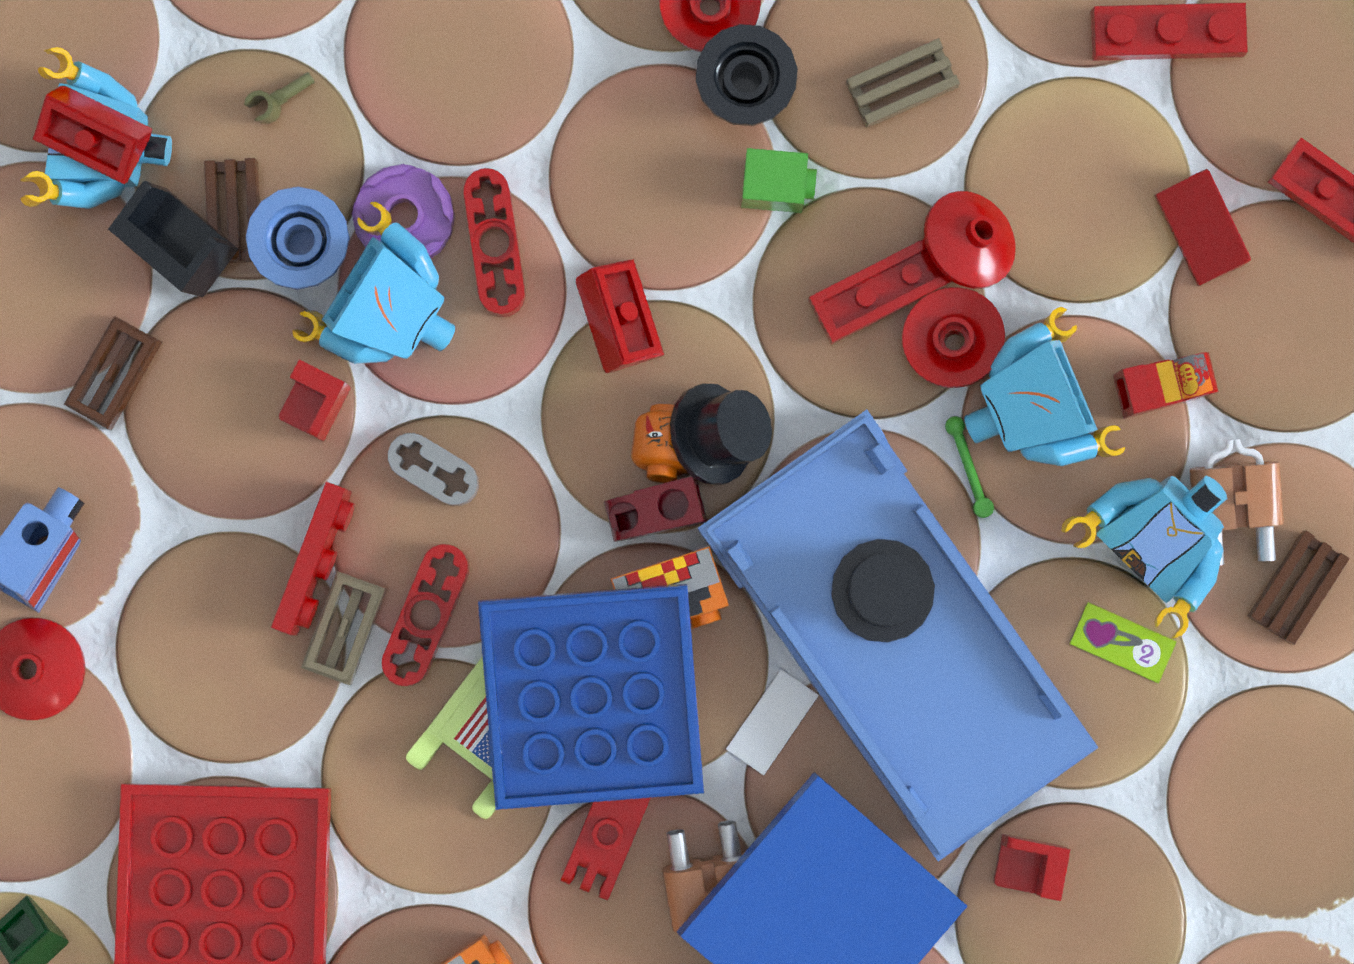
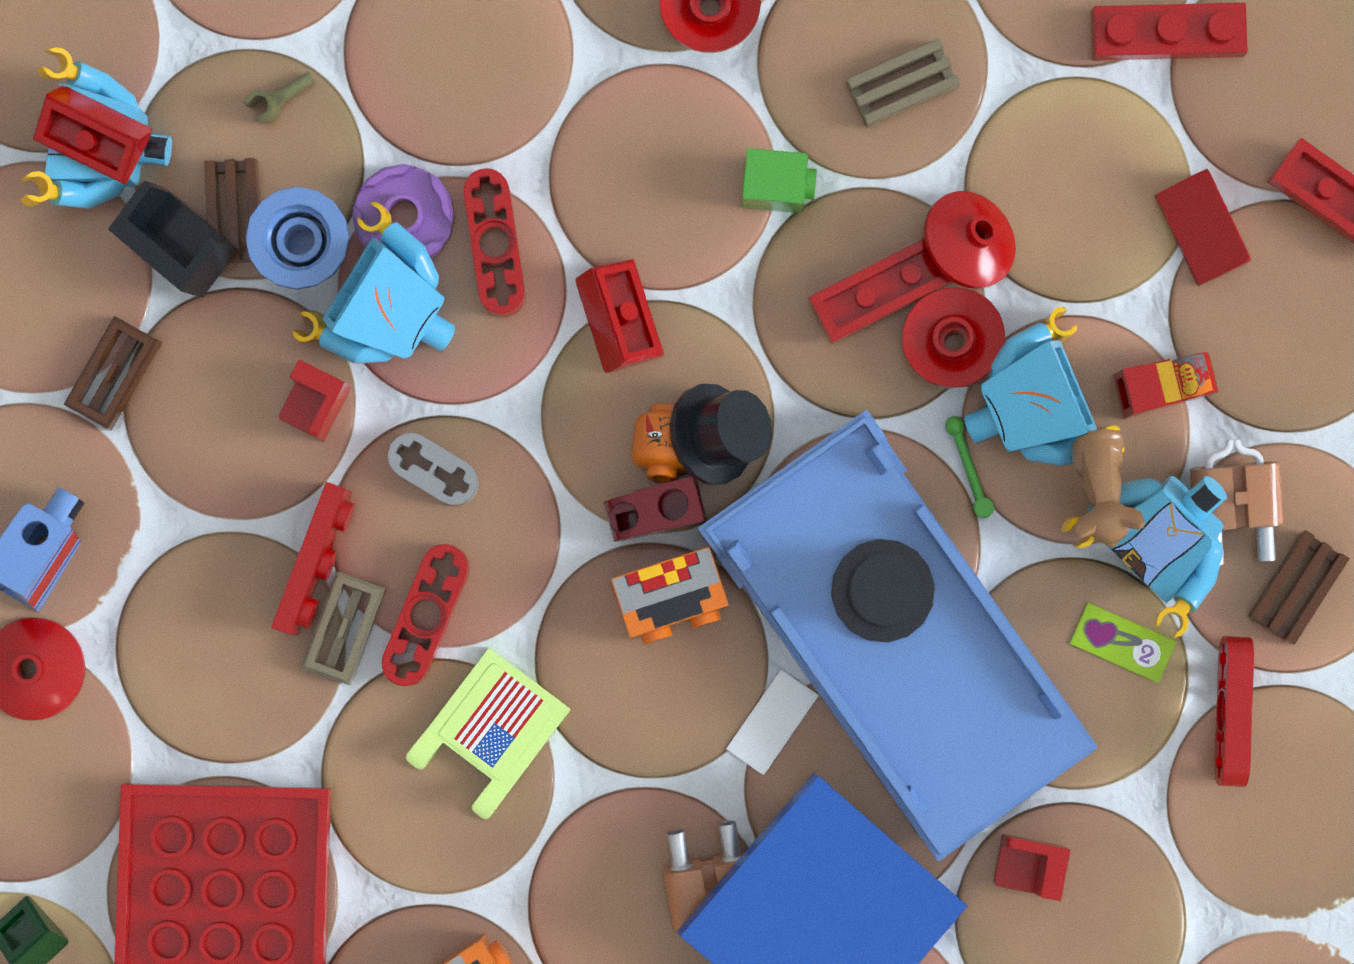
blue tile [478,584,704,810] -> none
red hinge [560,798,651,901] -> none
black piece [696,24,798,126] -> none
none -> medium nougat animal [1071,429,1145,547]
none -> red beam [1214,636,1254,787]

